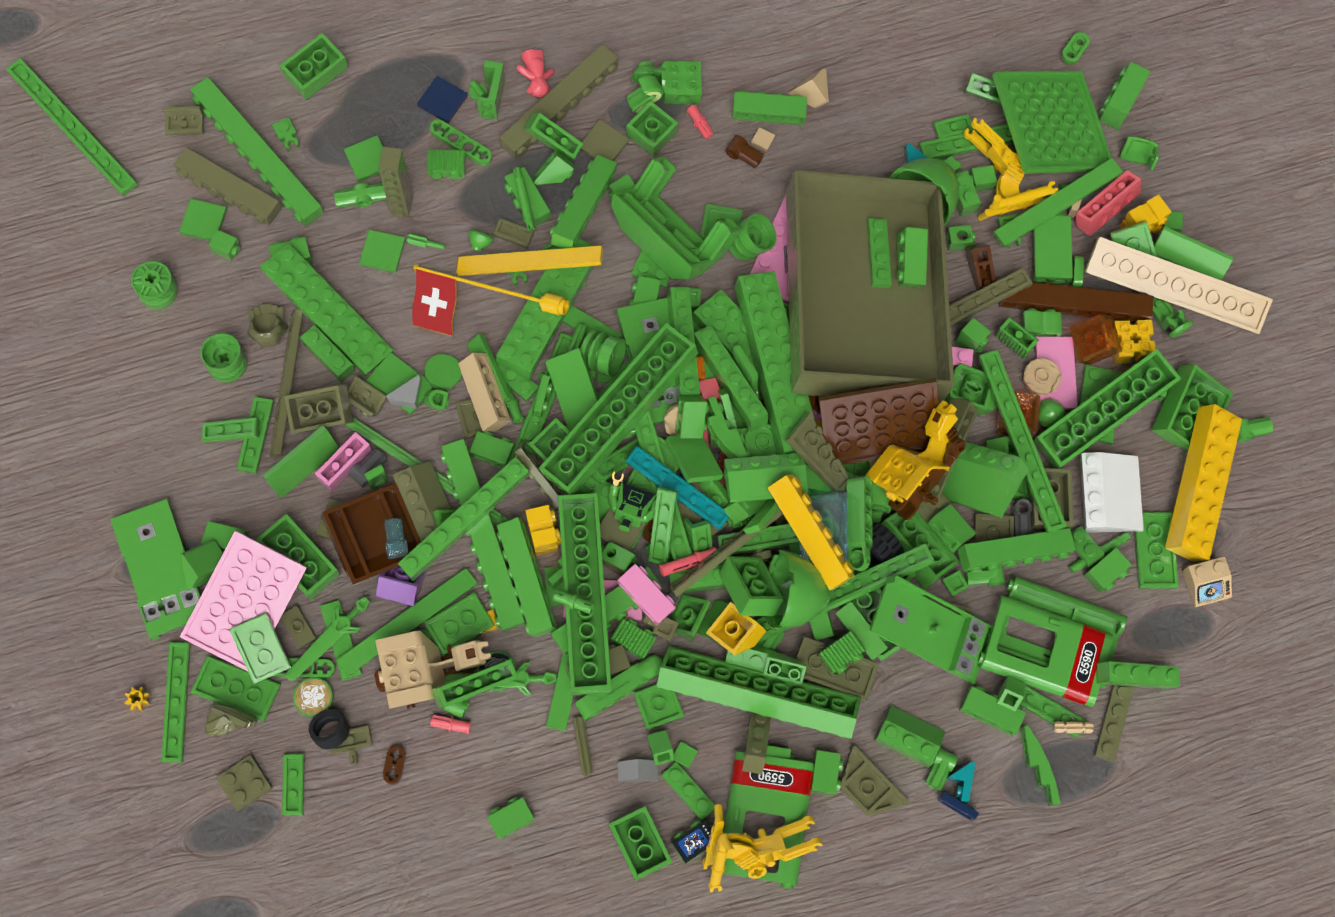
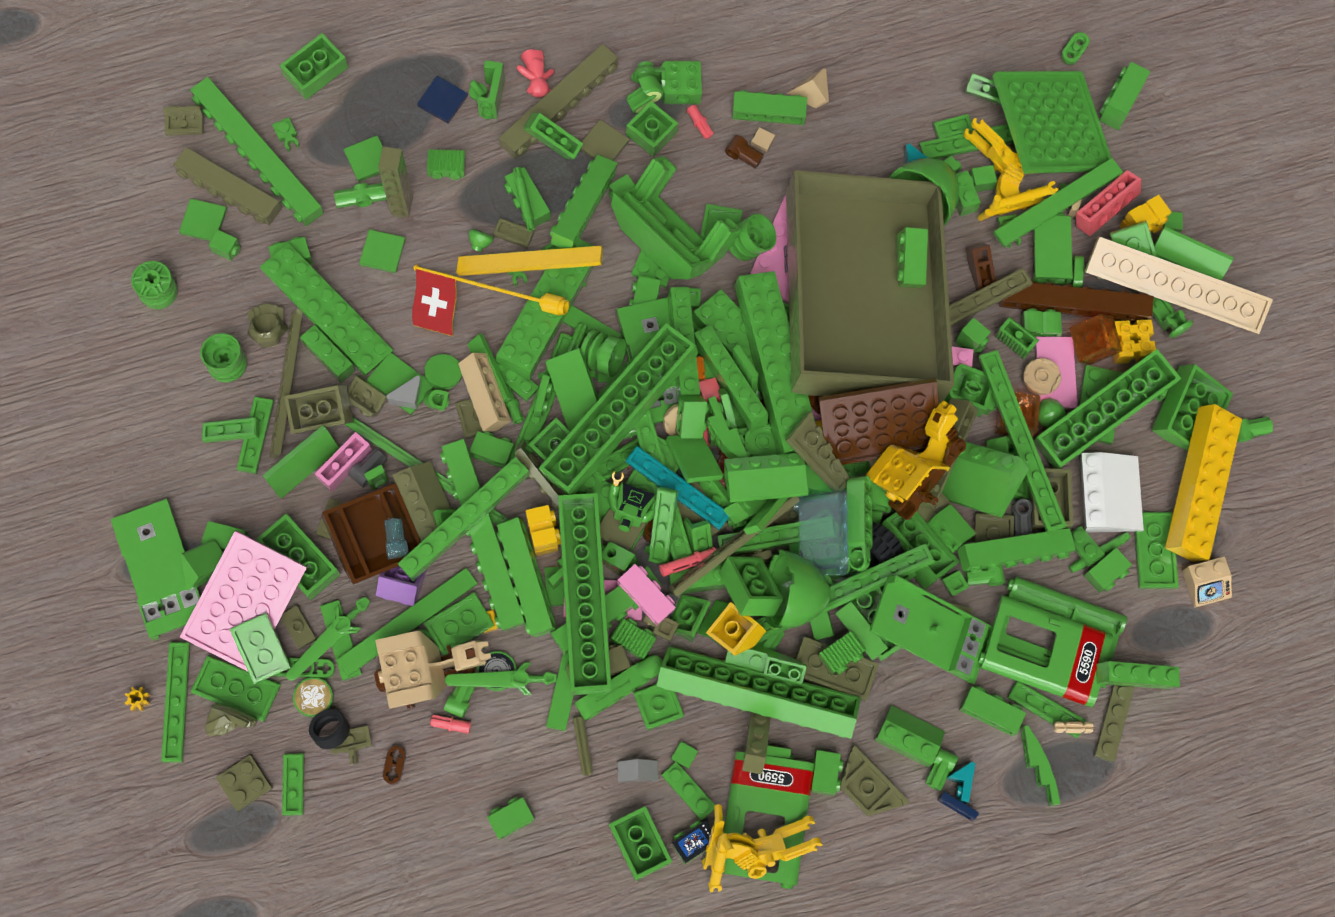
bright green plate [6,58,137,196] -> none
bright green axle [407,233,445,250] -> none
bright green beam [430,120,492,166] -> none
bright green brick [431,659,518,708] -> none
bright green slope [533,150,574,185] -> none
bright green pin [553,589,595,615] -> none
bright green brick [647,730,674,766] -> none
yellow brick [768,474,855,590] -> none
bright green plate [867,218,892,288] -> none
bright green brick [946,225,975,251] -> none
bright green brick [997,676,1026,712] -> none
bright green piece [1119,136,1159,171] -> none

